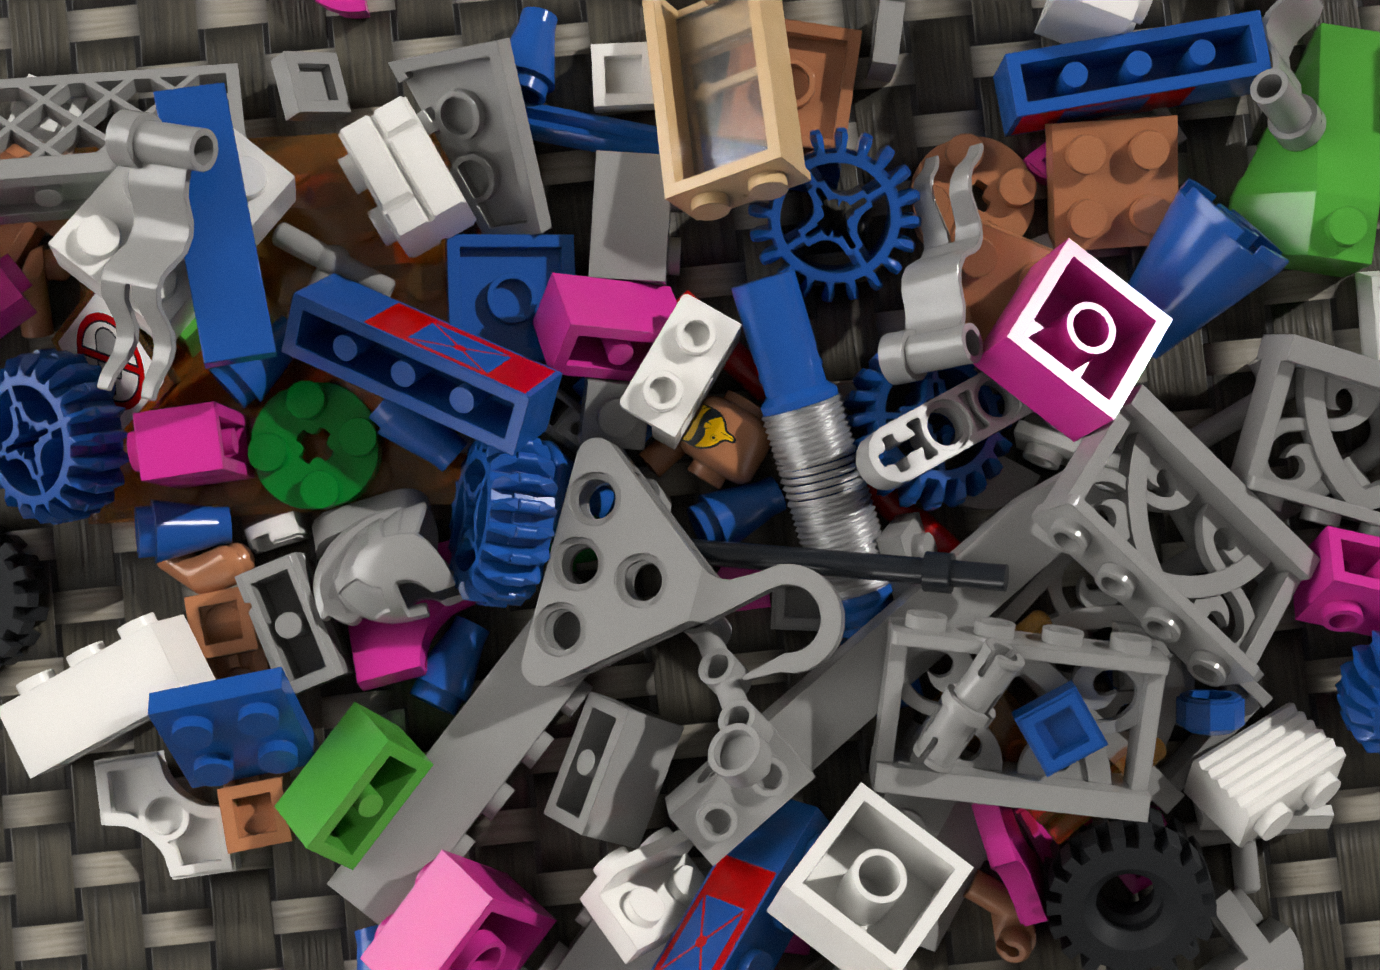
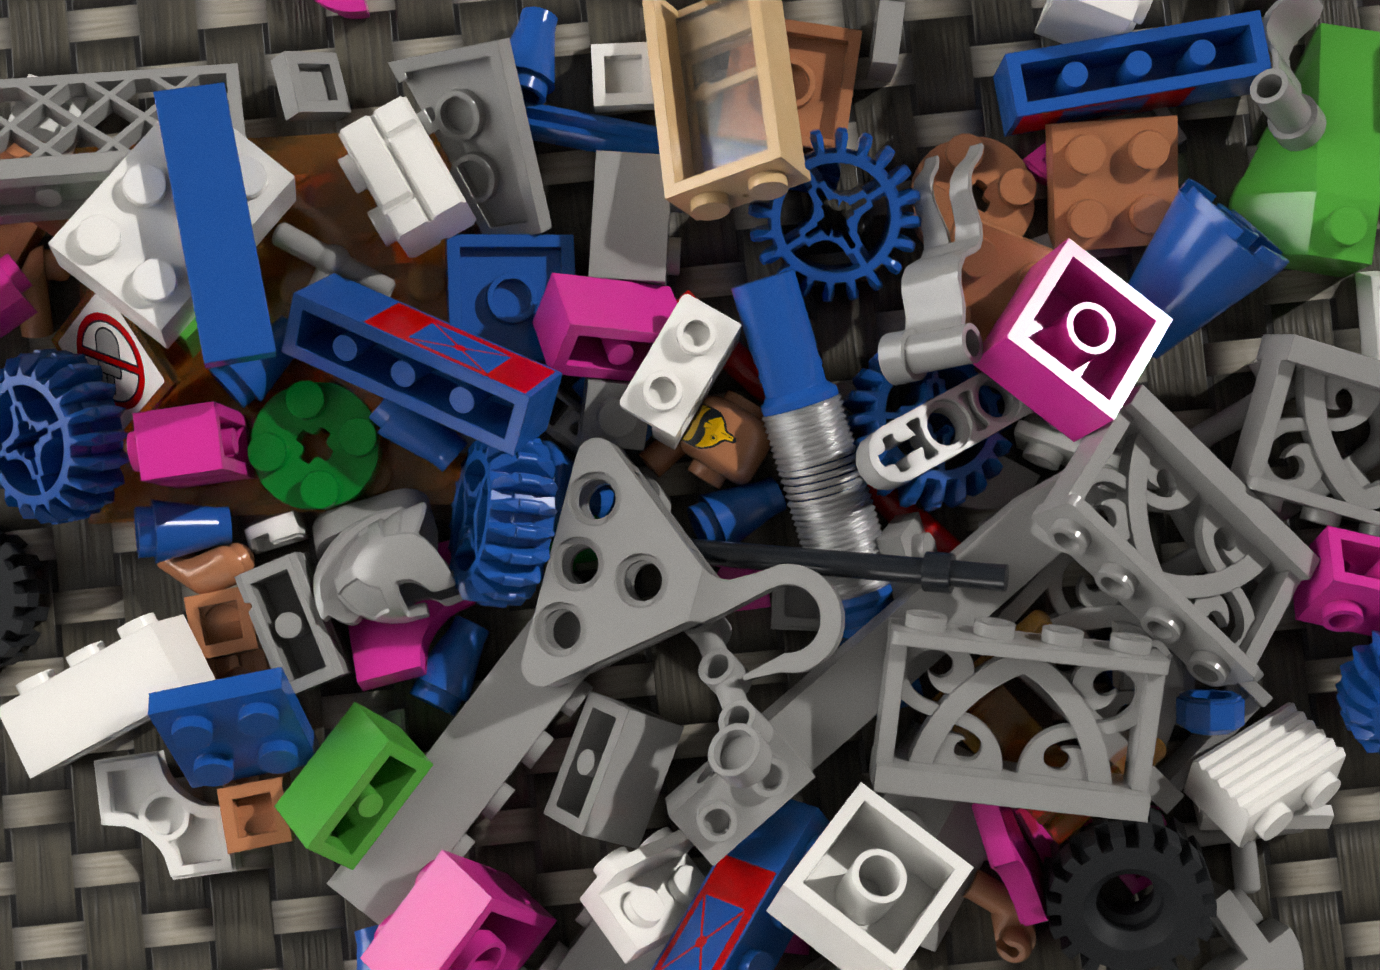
light grey flag [97,109,218,401] -> none
light grey pin [913,637,1025,774] -> none
blue tile [1011,680,1109,777] -> none

